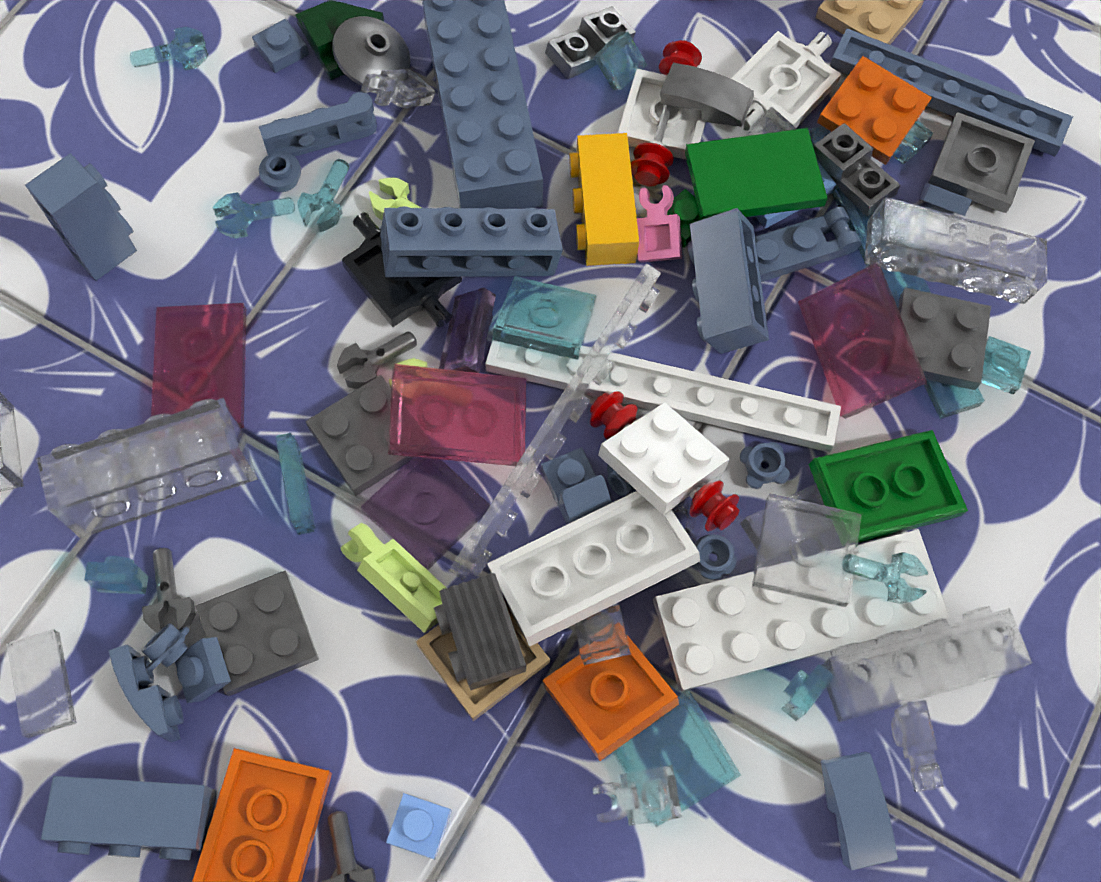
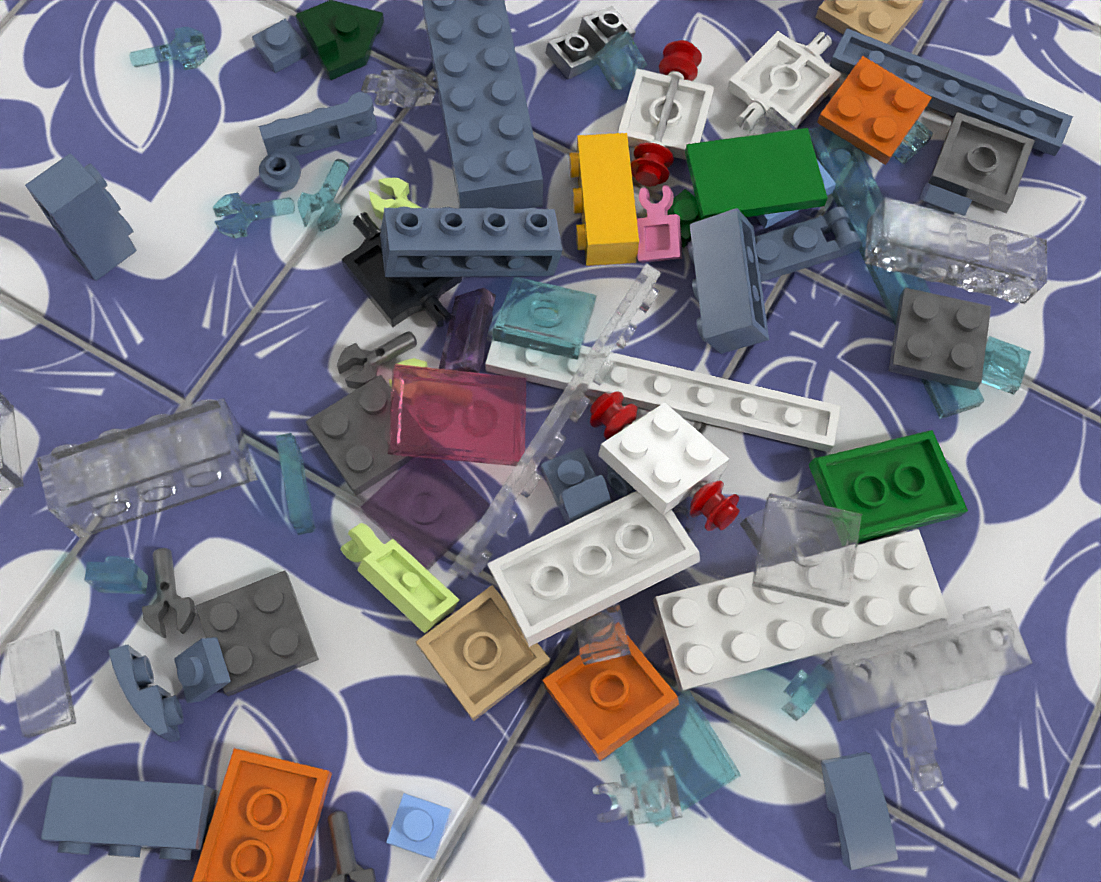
sand blue plate [142,623,190,671] -> none
clear pink tile [151,303,246,433] -> none
flat silver dish [332,16,410,90] -> none
flat silver brick [434,573,526,691] -> none
flat silver slope [660,63,754,127] -> none
sand blue plate [692,535,737,580] -> none
sand blue plate [739,442,790,489] -> none
clear pink tile [798,263,927,419] -> none
flat silver slope [813,123,900,216] -> none
clear light blue bar [842,552,928,604] -> none

